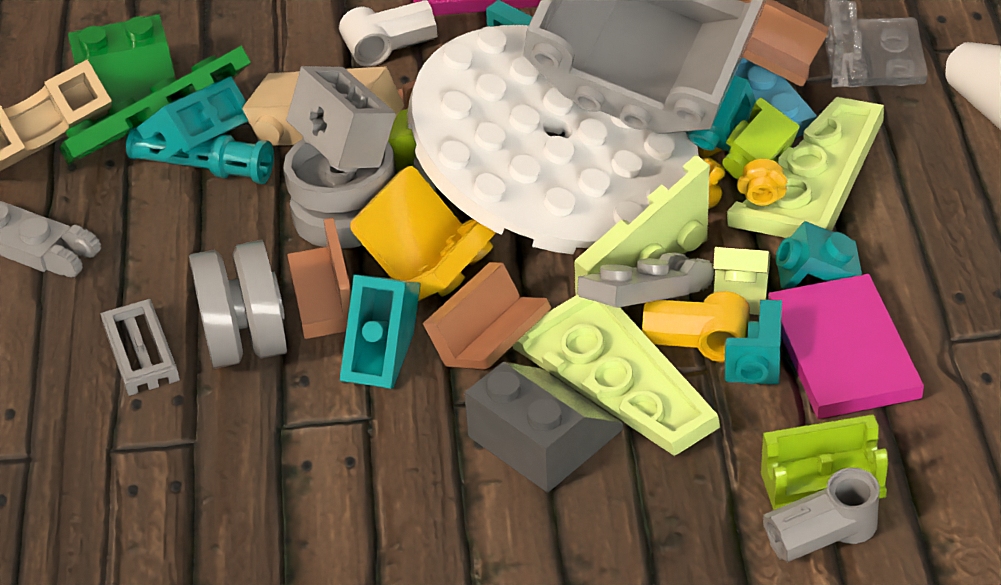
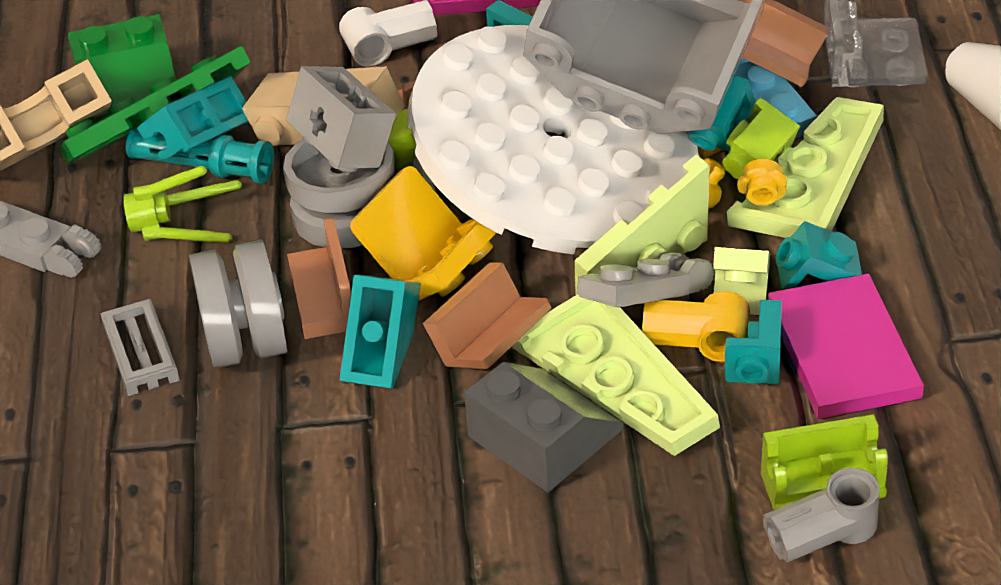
none -> lime plant [124,166,242,243]

